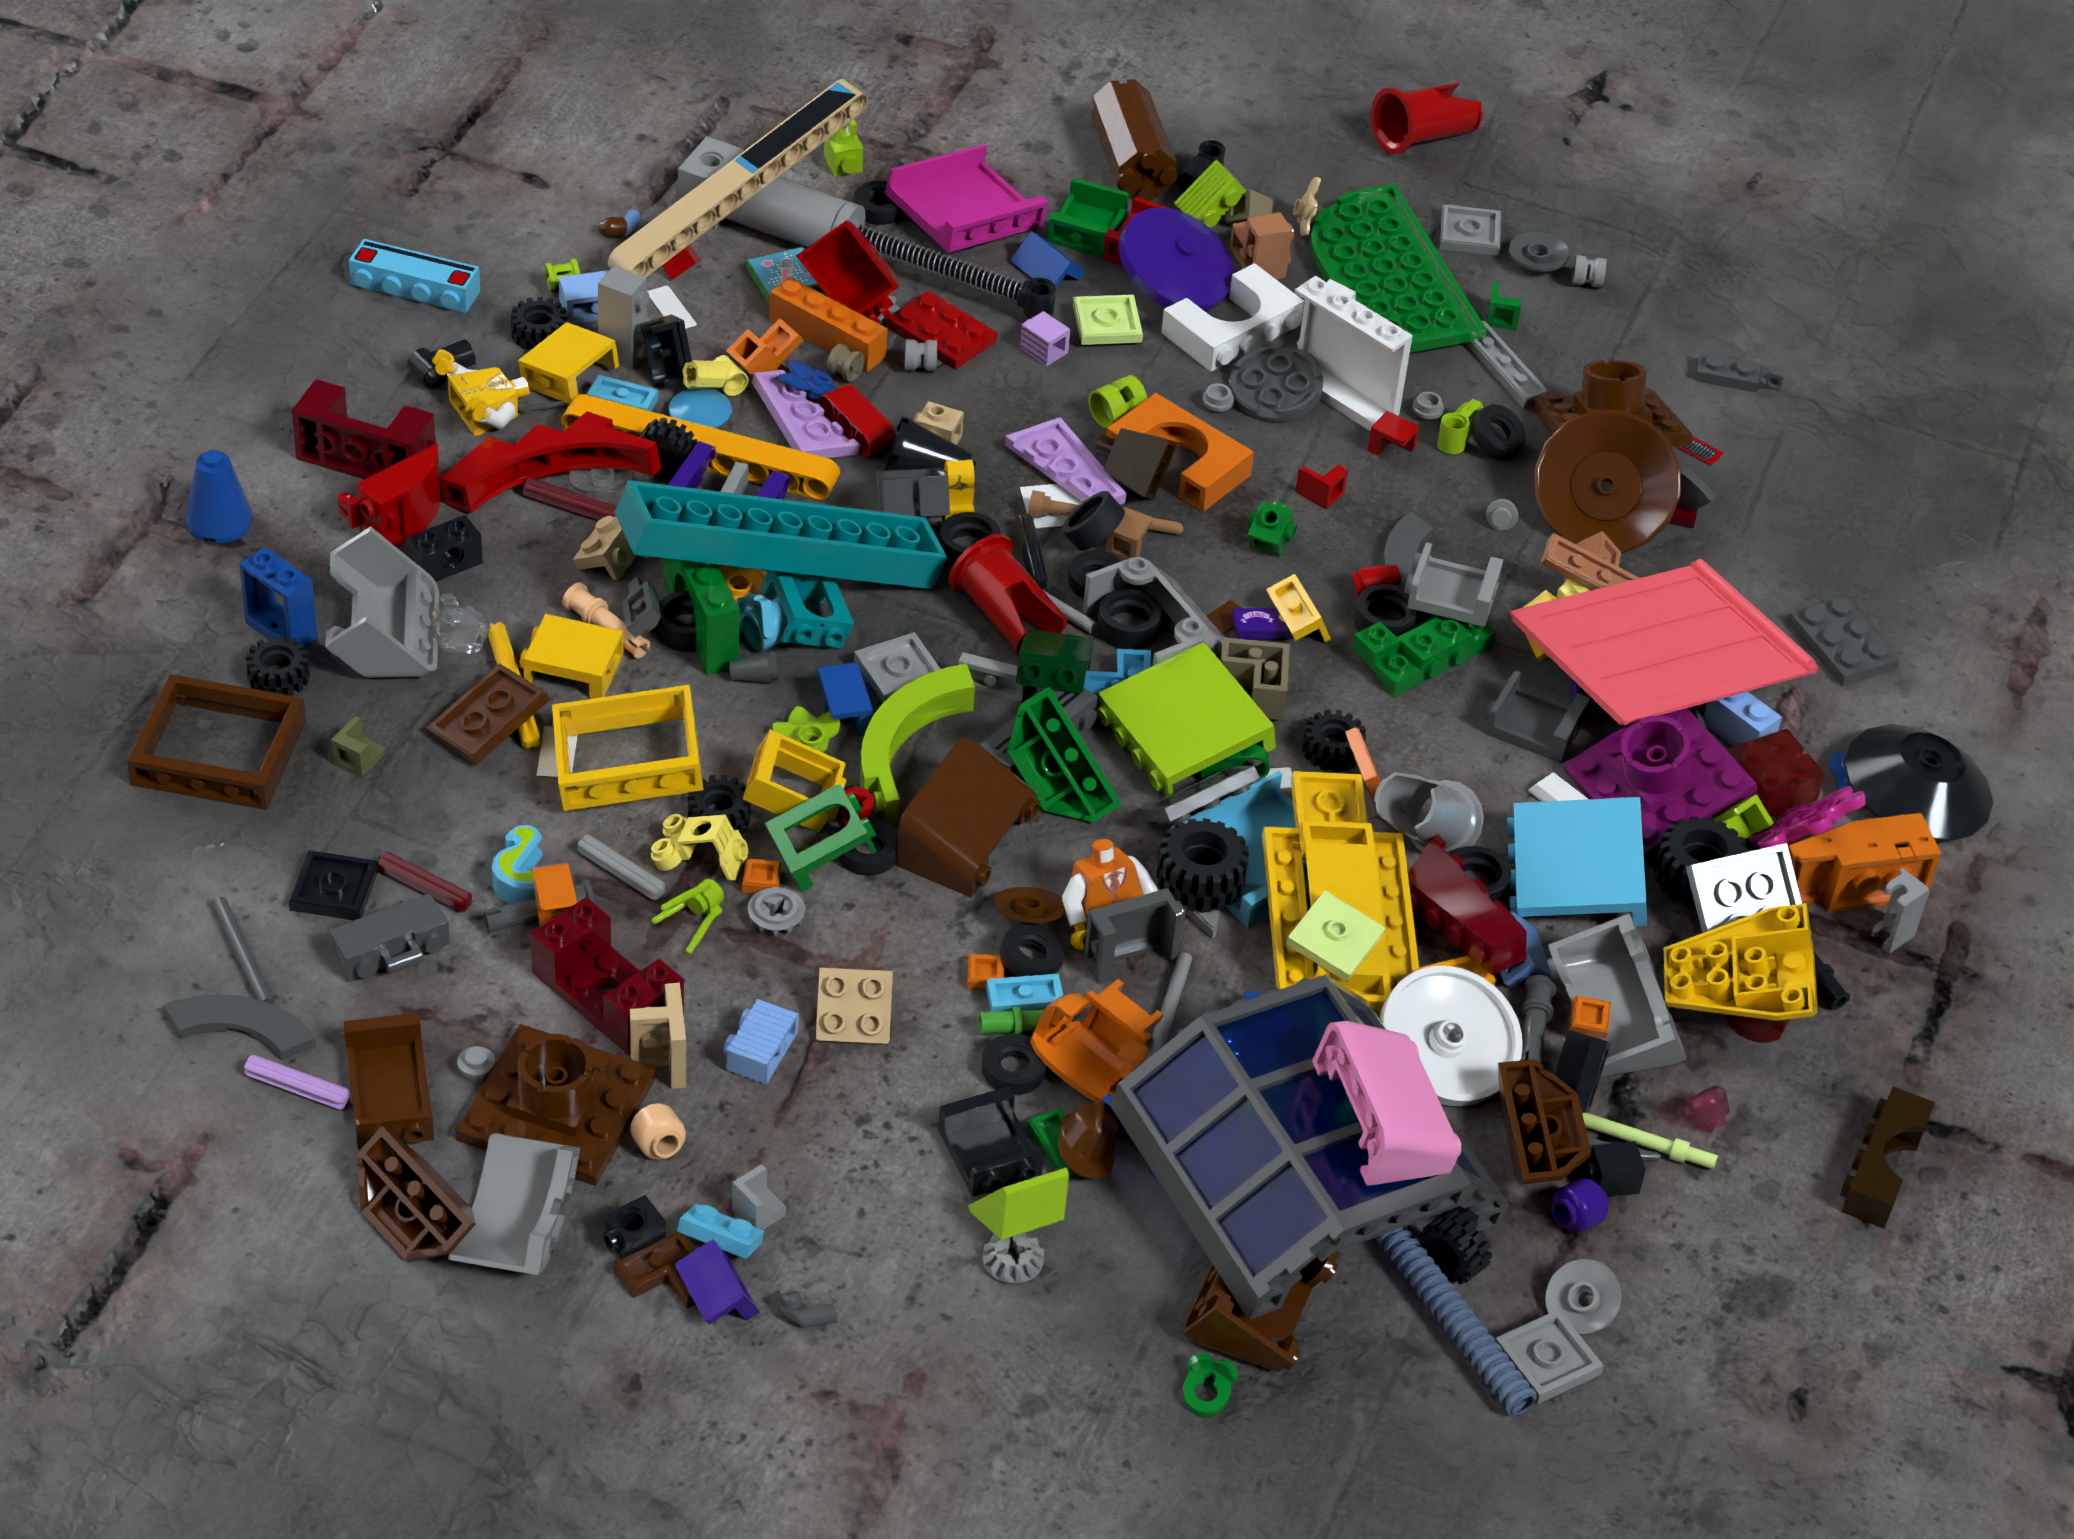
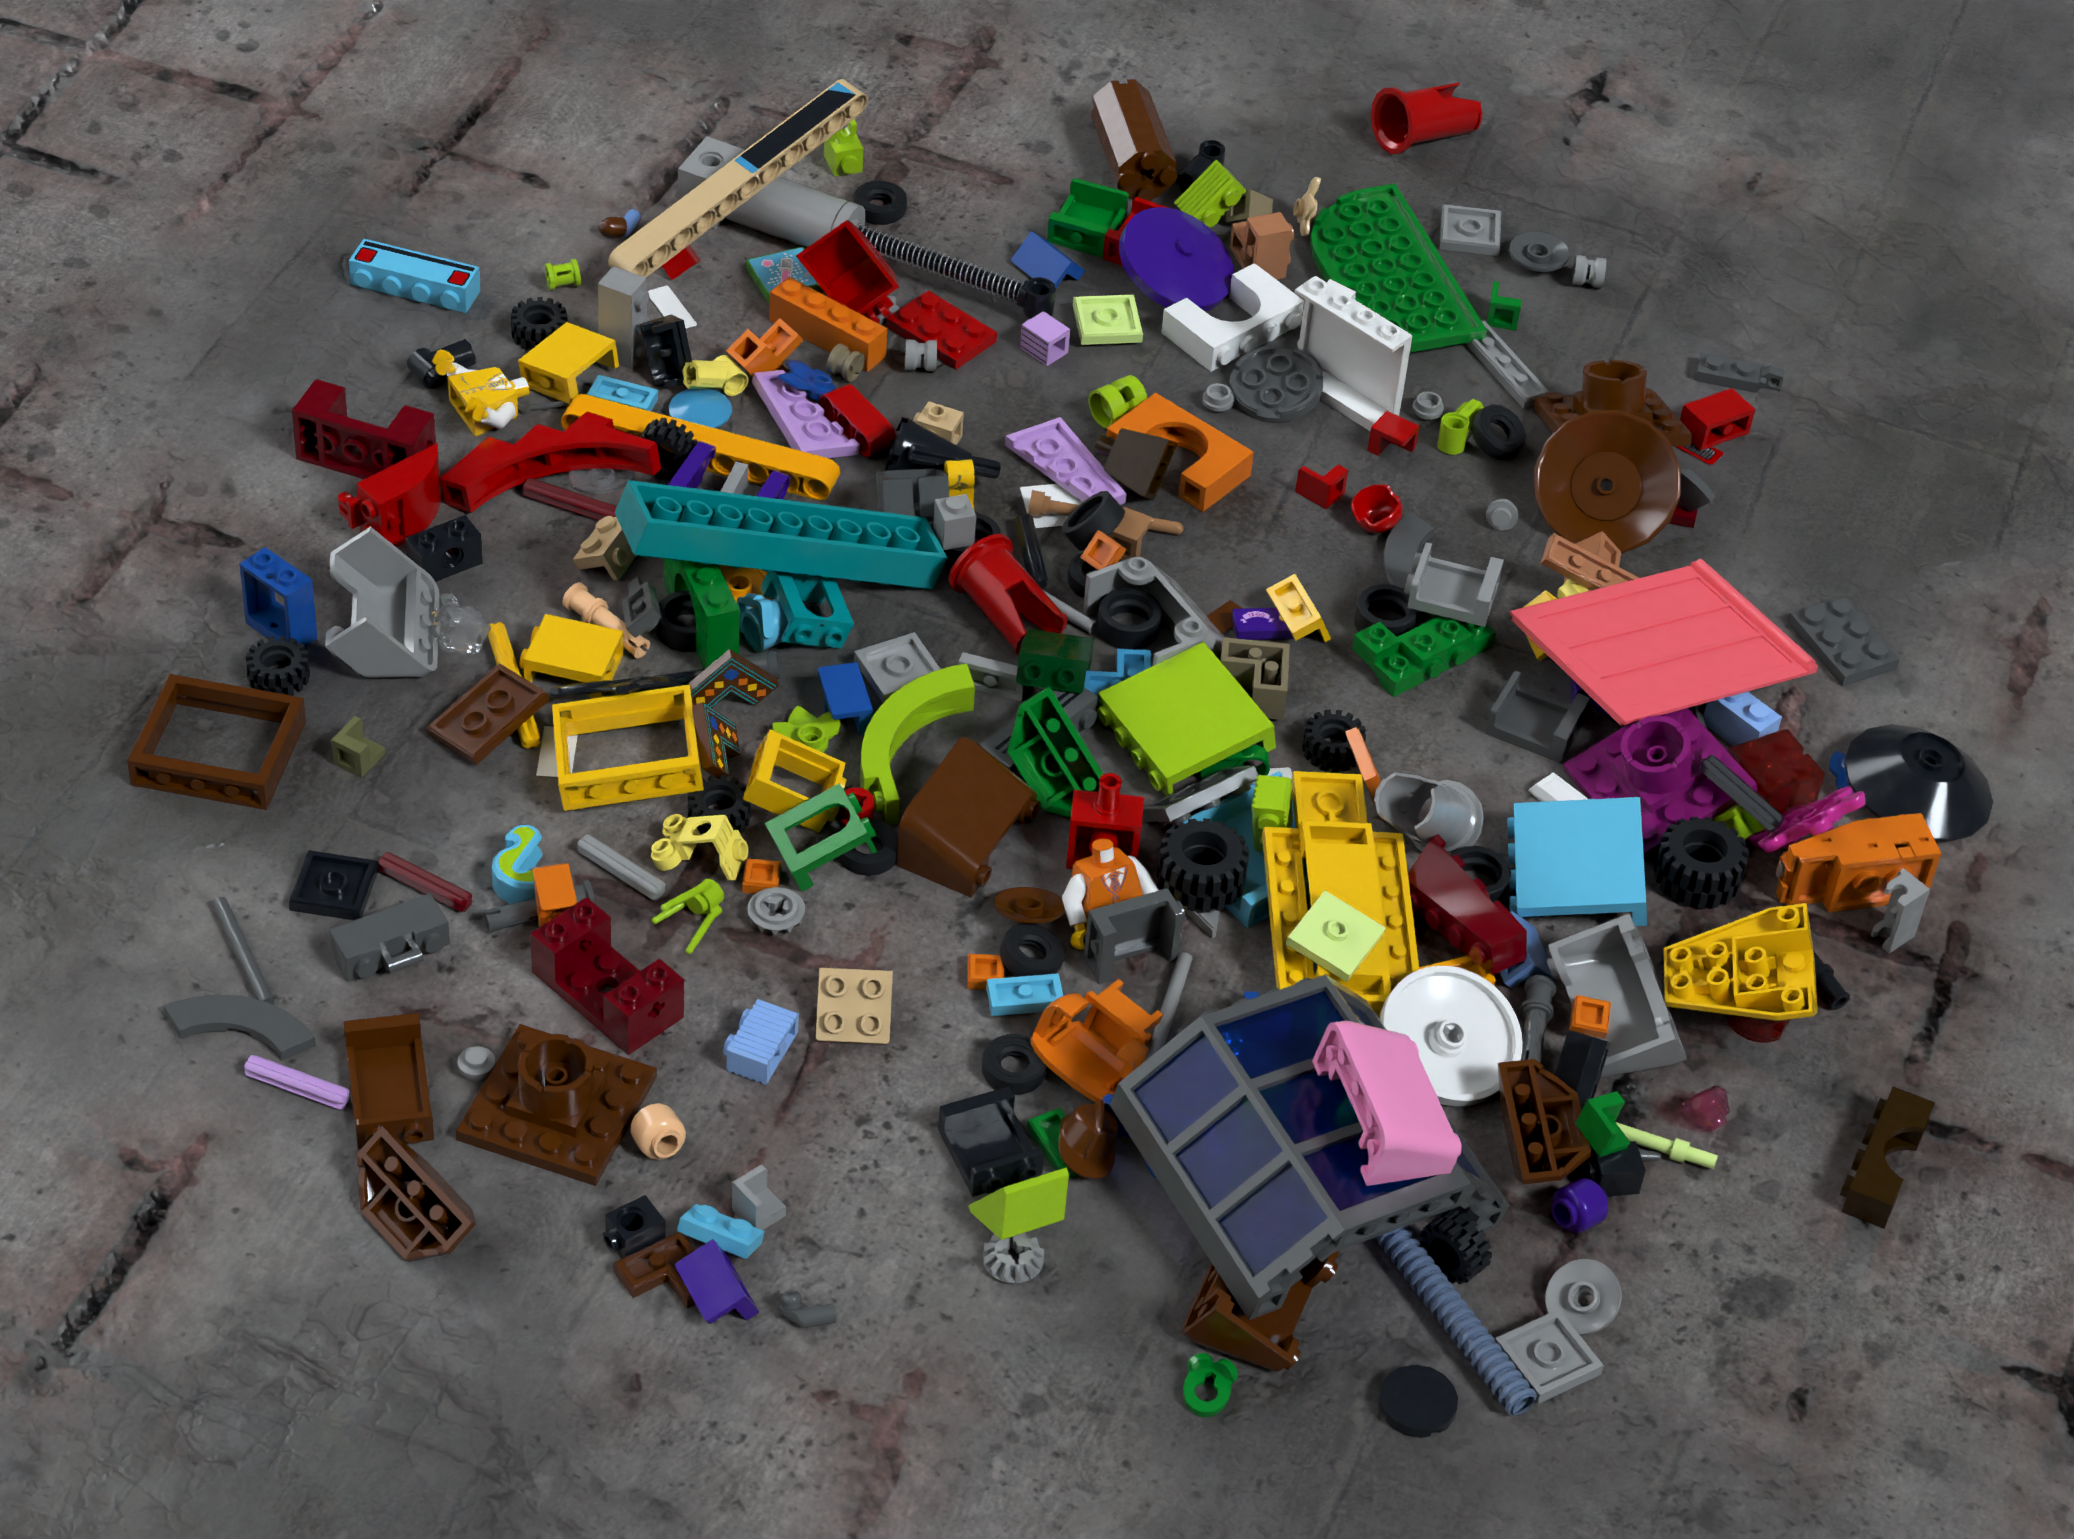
blue cone [185,450,253,543] -> none
light grey panel [448,1133,580,1275] -> none
light blue brick [559,270,609,324] -> none
tan bracket [630,983,686,1089] -> none
dark pink panel [885,144,1049,253] -> none
bright green pin [978,1007,1043,1035] -> none
green brick [1247,500,1297,557] -> none
red cone [1351,564,1402,597] -> none
plate [1686,843,1802,933] -> none
none -> black animal [550,669,705,696]
none -> reddish brown tile [682,649,779,708]
none -> reddish brown tile [692,702,741,779]
none -> black axle [907,444,1001,479]
none -> light grey brick [933,494,976,550]
none -> red brick [1066,773,1144,869]
none -> orange tile [1080,530,1126,570]
none -> lime brick [1251,775,1293,852]
none -> red hair [1351,484,1403,533]
none -> black tile [1378,1365,1458,1438]
none -> green panel [1575,1091,1630,1157]
none -> red brick [1680,388,1756,450]
none -> black axle [1700,755,1784,832]

